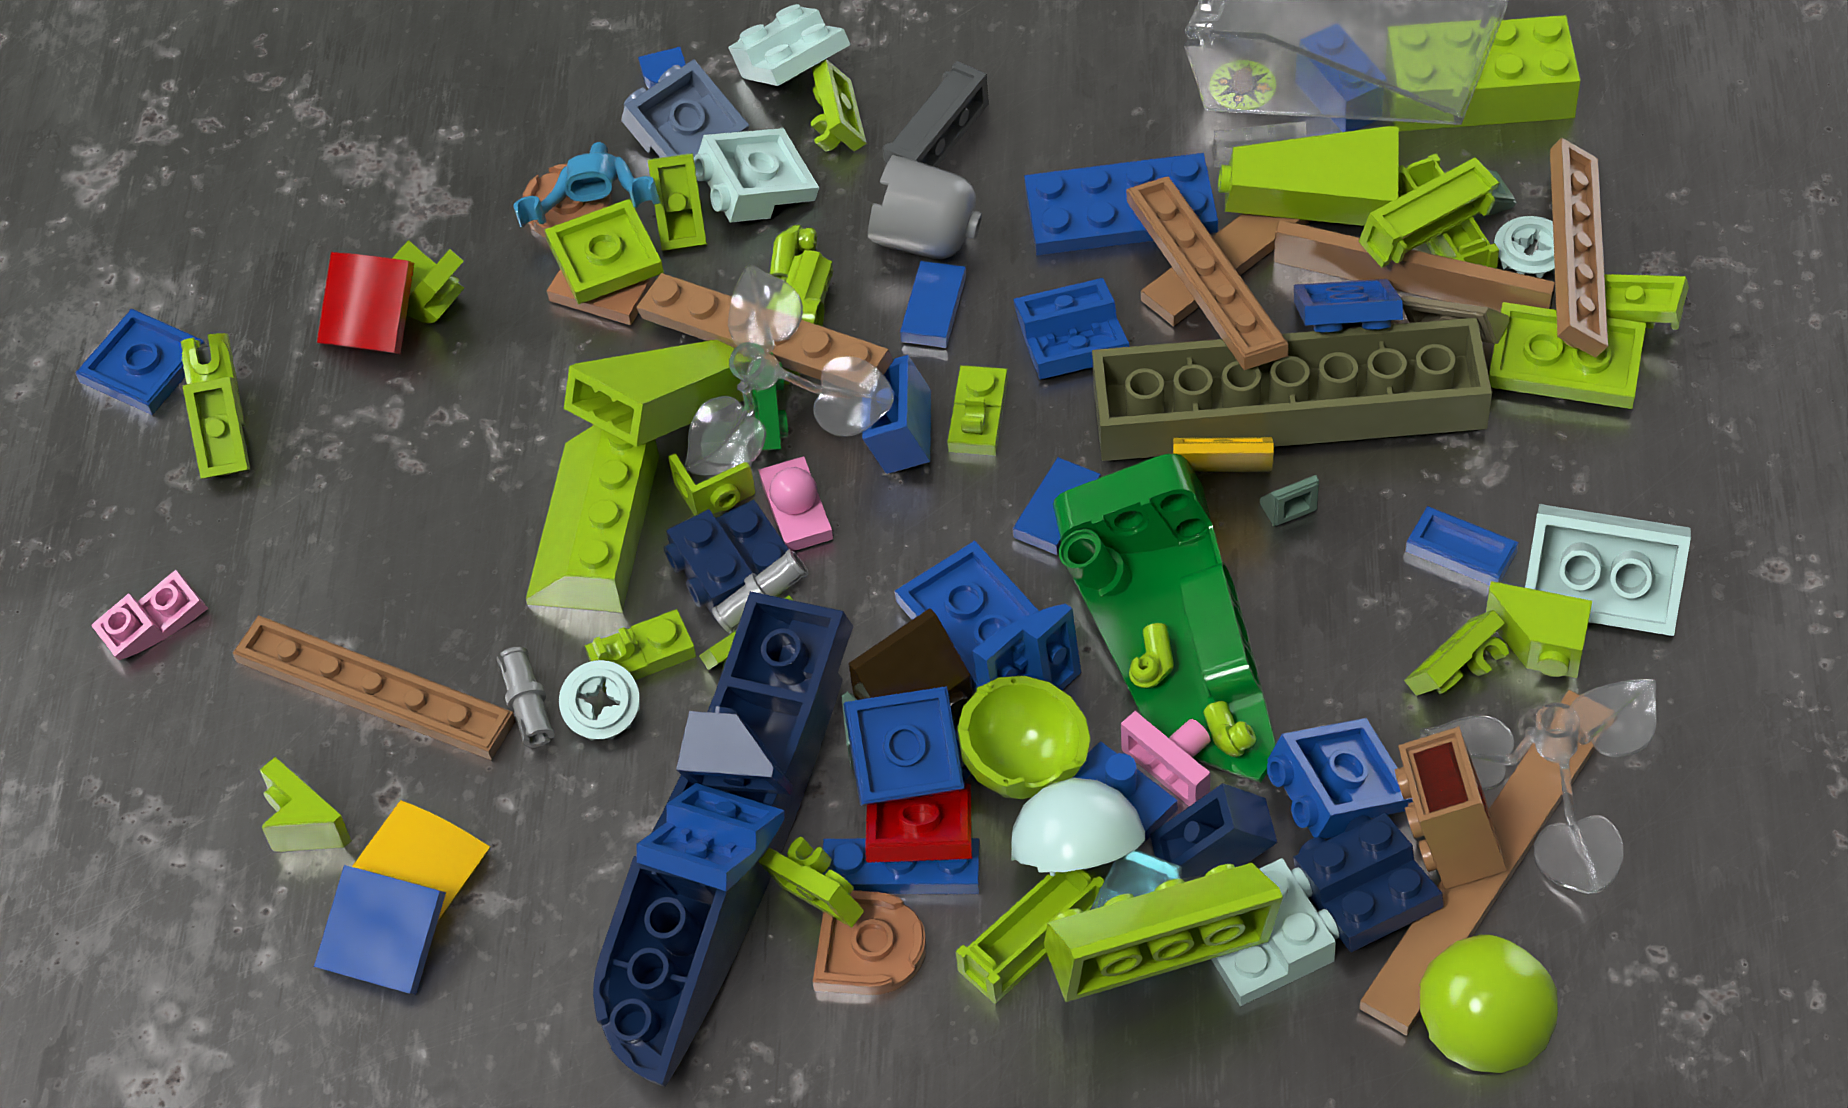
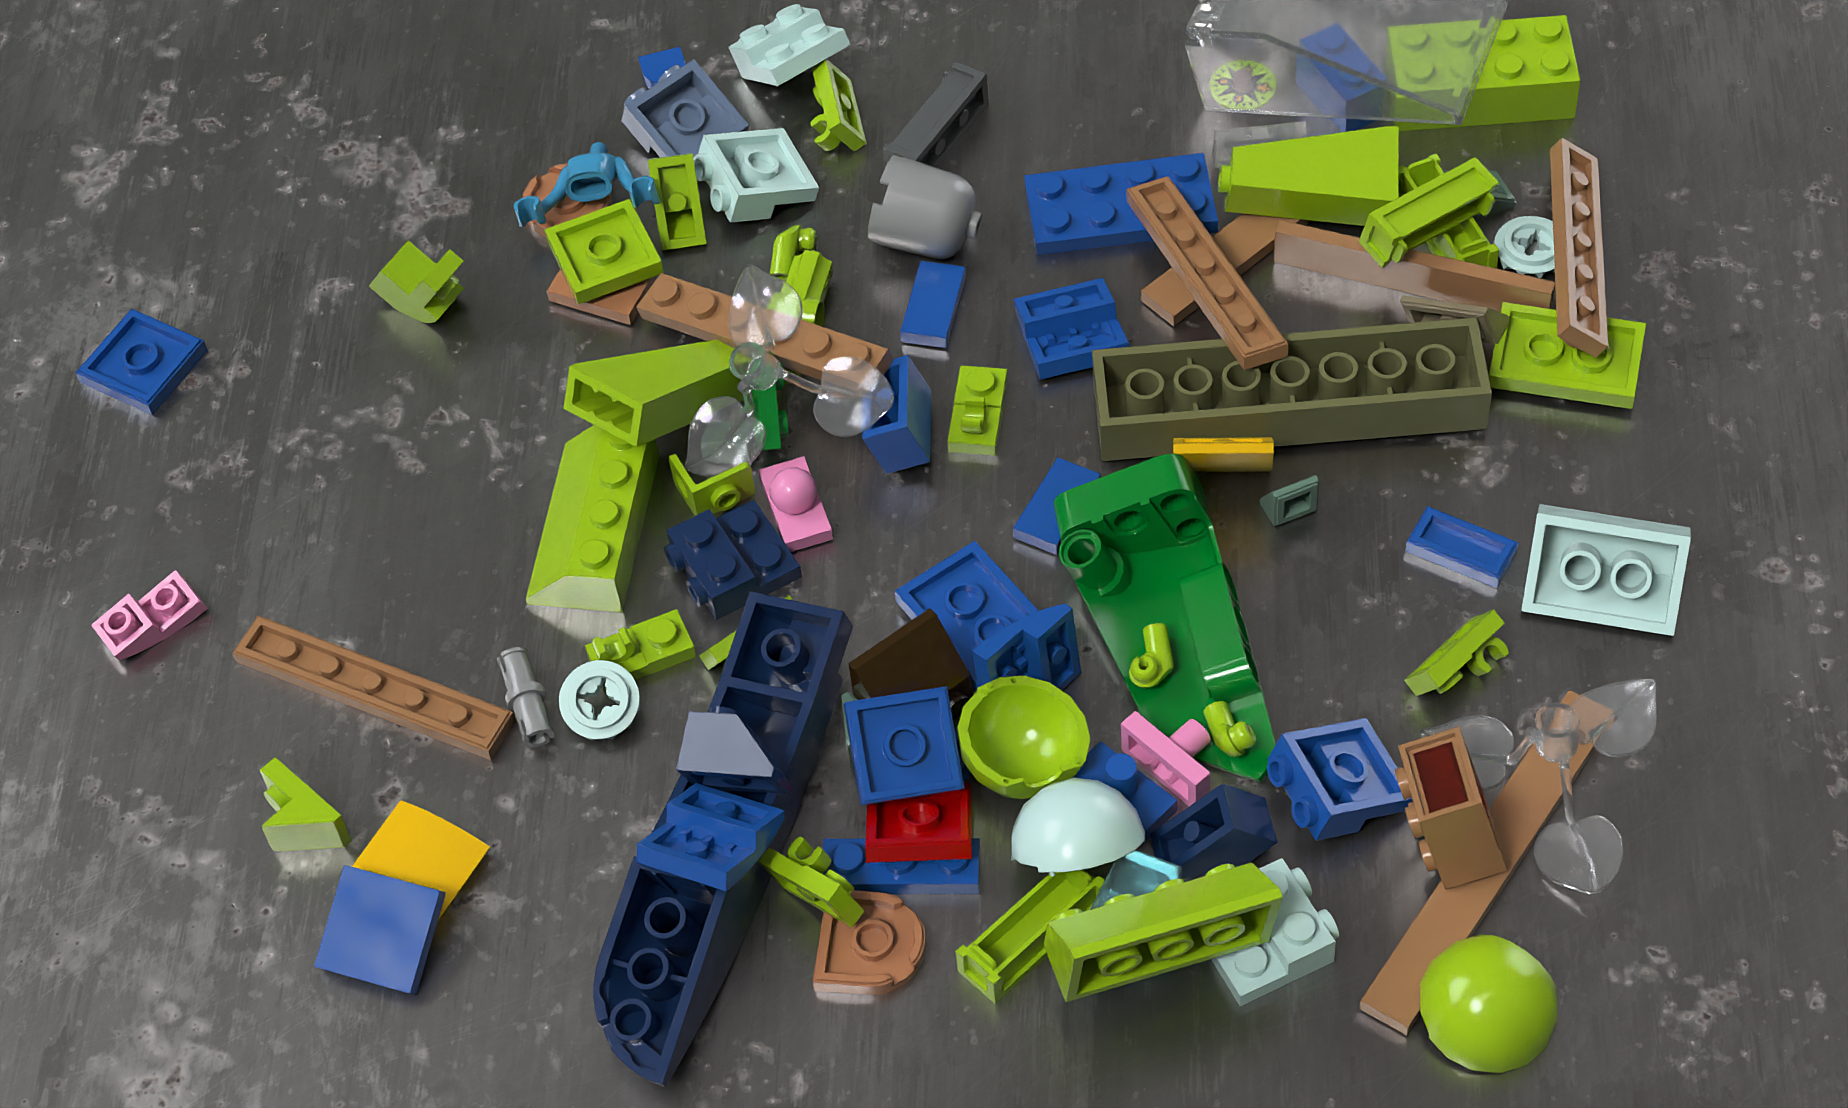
lime plate [180,333,250,479] -> none
red slope [317,252,415,354] -> none
light grey pin [711,549,809,634] -> none
dark blue plate [1293,813,1444,952] -> none
blue plate [1294,279,1403,332] -> none
lime slope [1486,581,1592,678] -> none
lime plate [1604,274,1689,330] -> none

